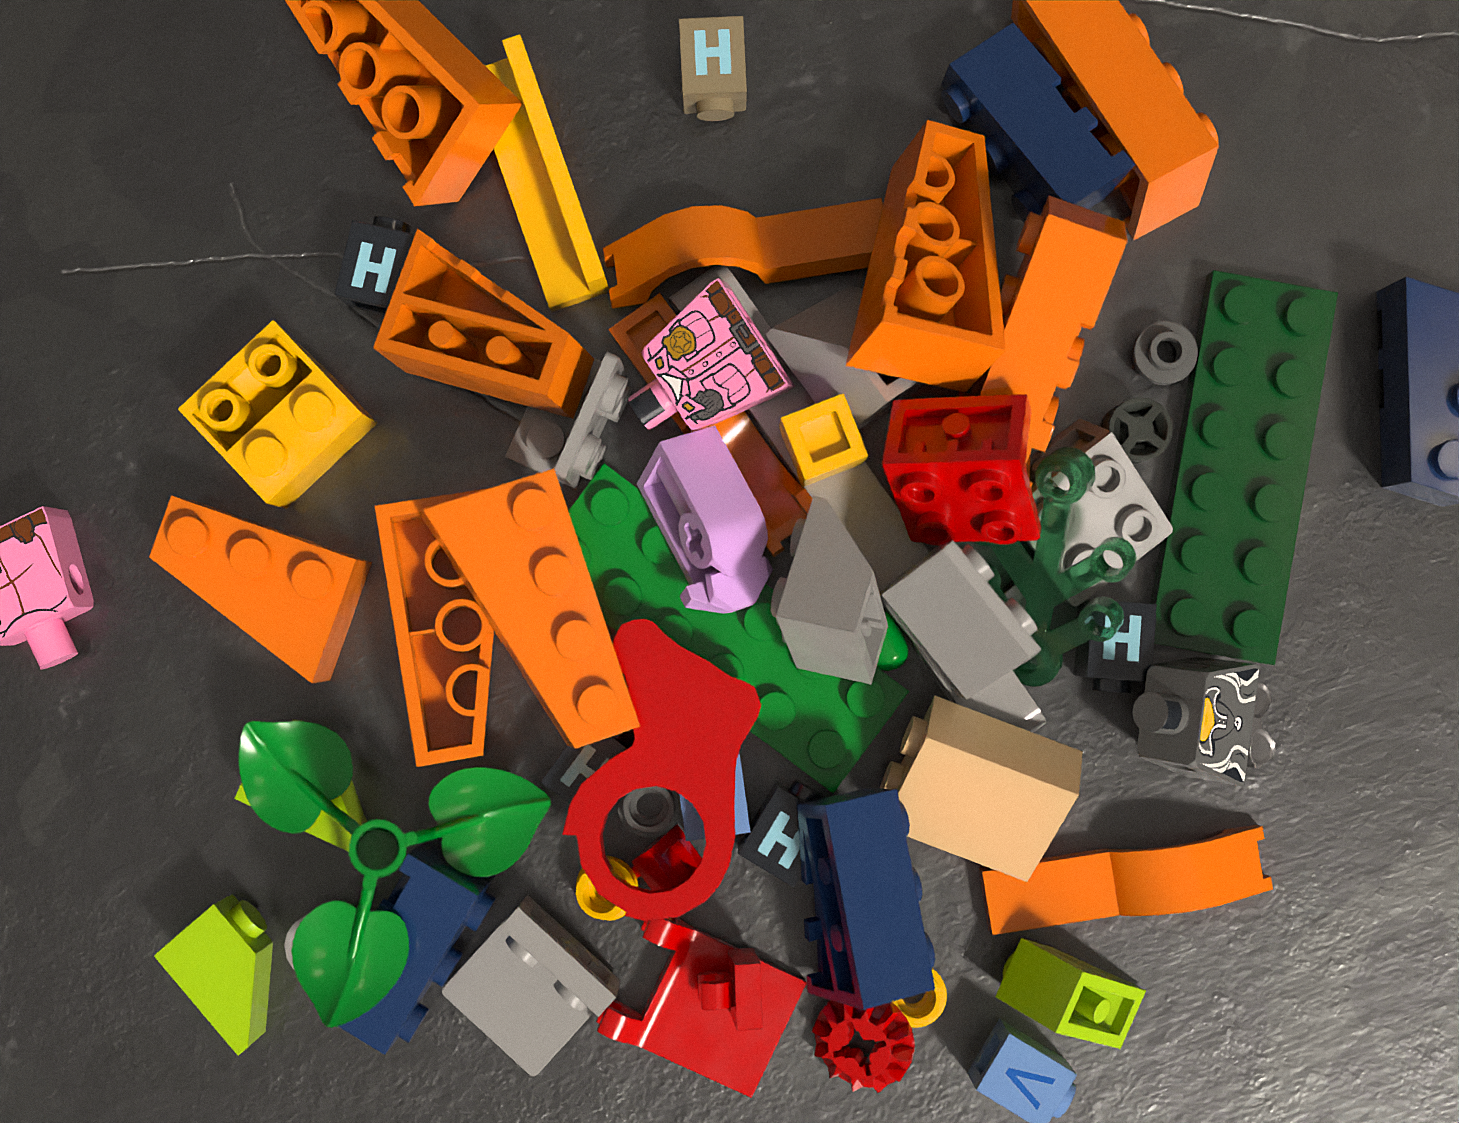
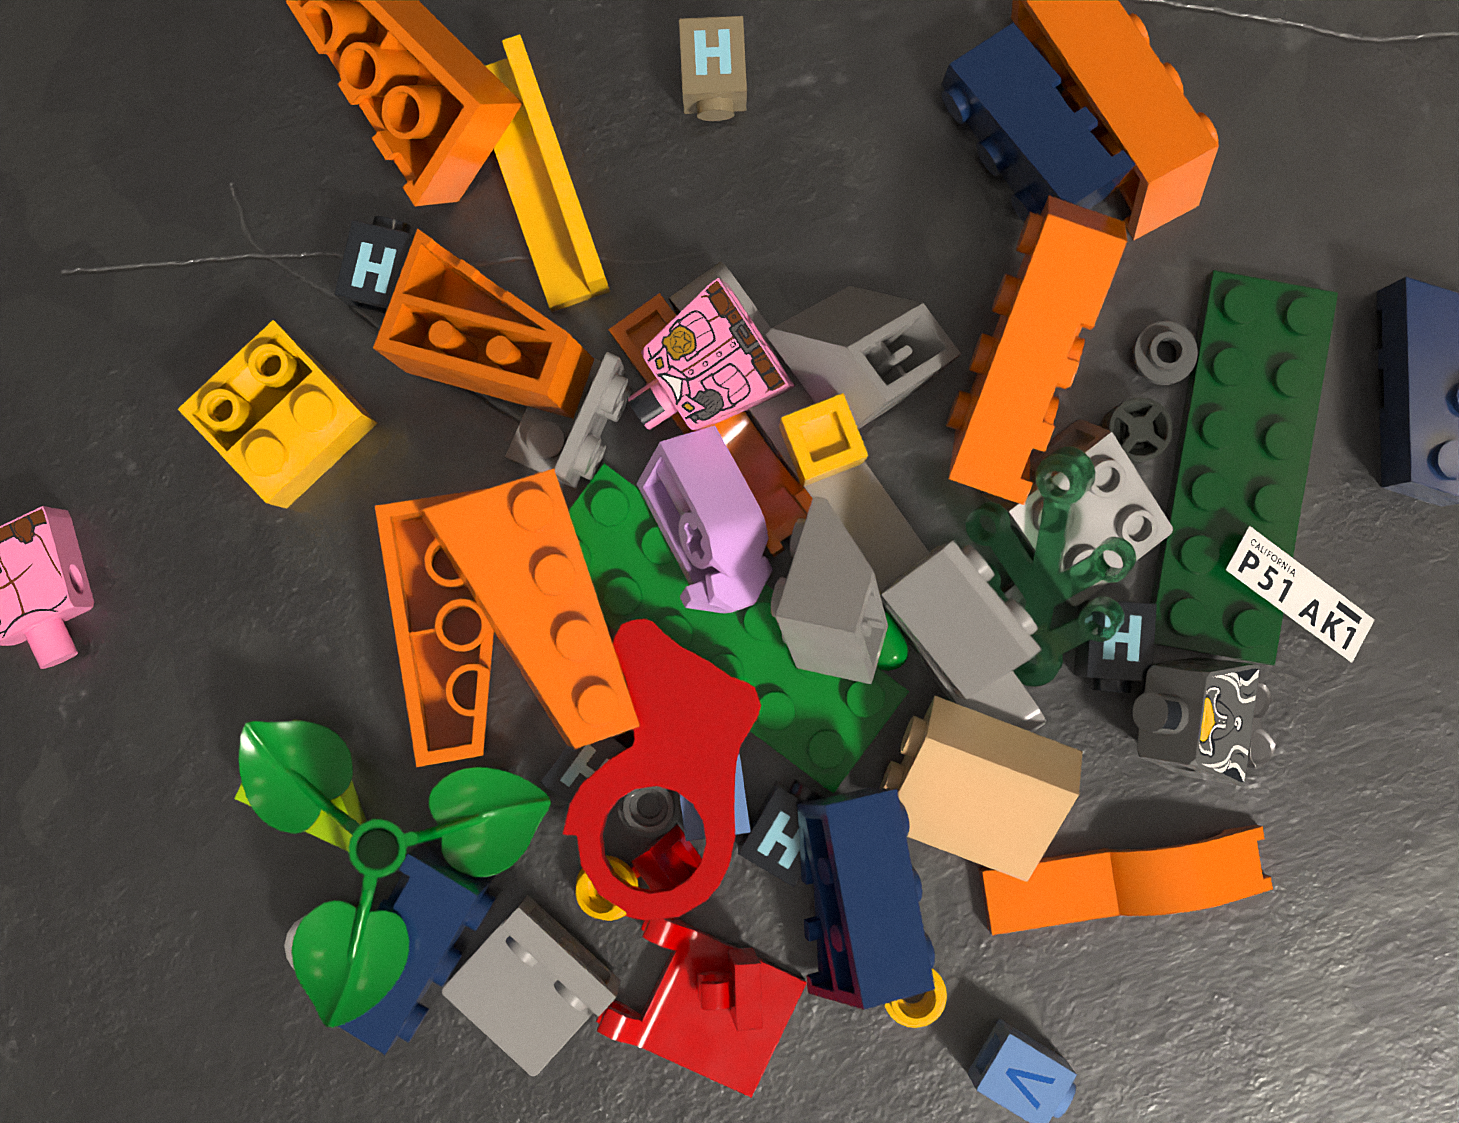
orange wedge [149,496,372,683] -> none
lime slope [154,894,273,1056] -> none
orange piece [603,198,883,309] -> none
red gear [812,1000,915,1093] -> none
orange wedge [845,120,1006,392] -> none
red bracket [882,394,1041,546] -> none
lime slope [995,938,1146,1049] -> none
none -> white sticker [1226,526,1374,663]

